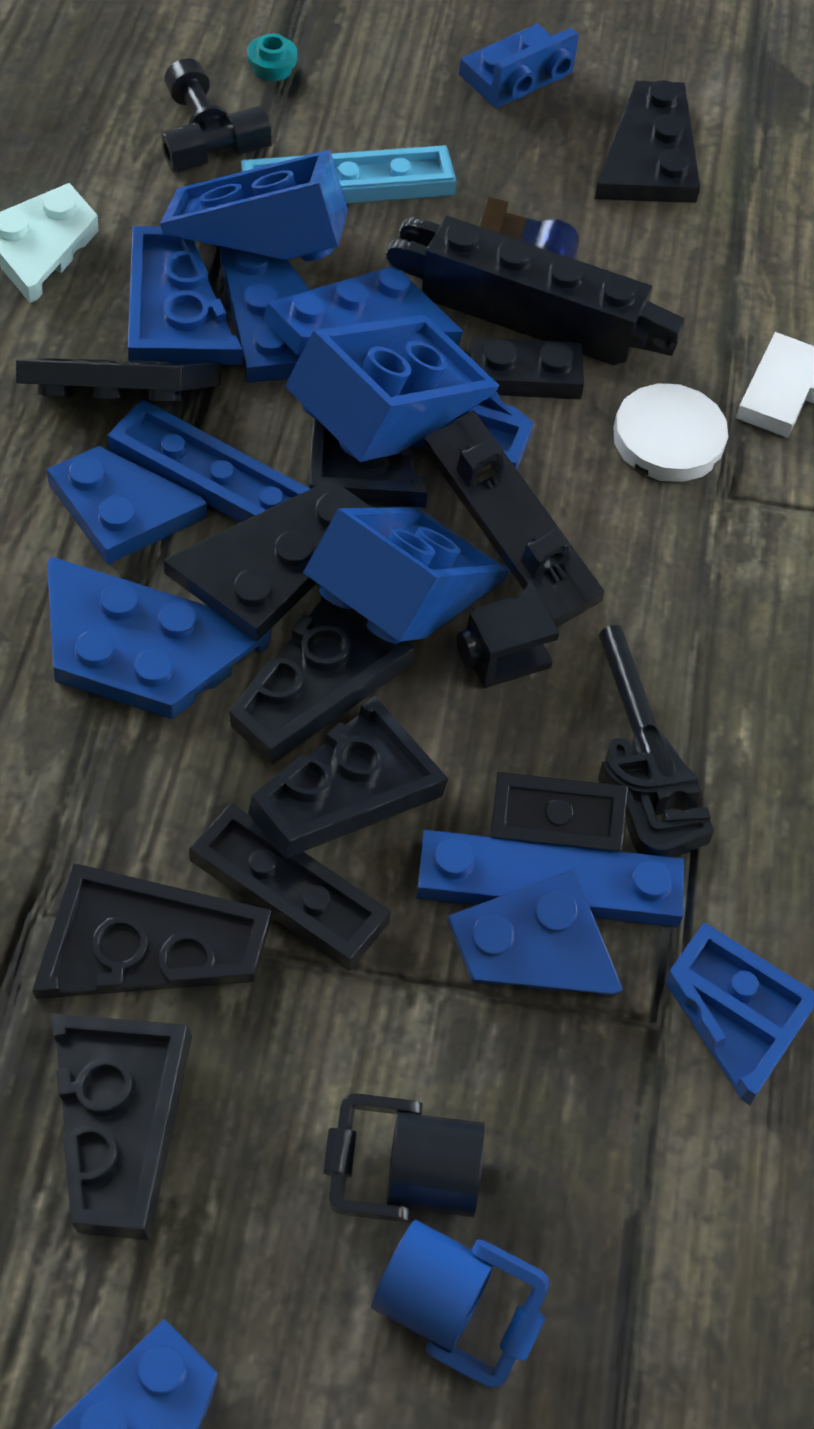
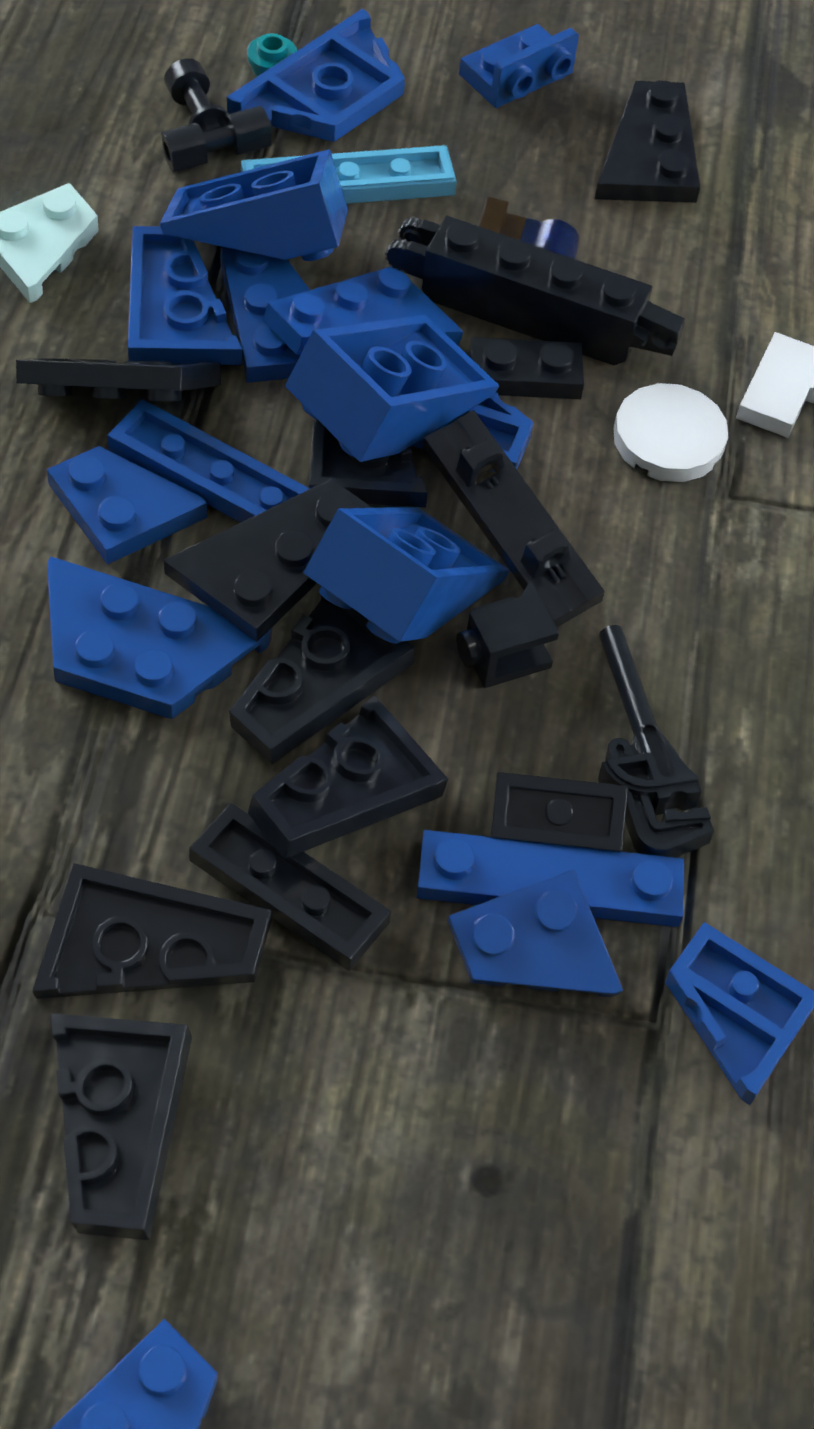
black piece [323,1093,484,1222] -> none
blue piece [371,1220,550,1388] -> none
none -> blue wing [227,9,405,142]

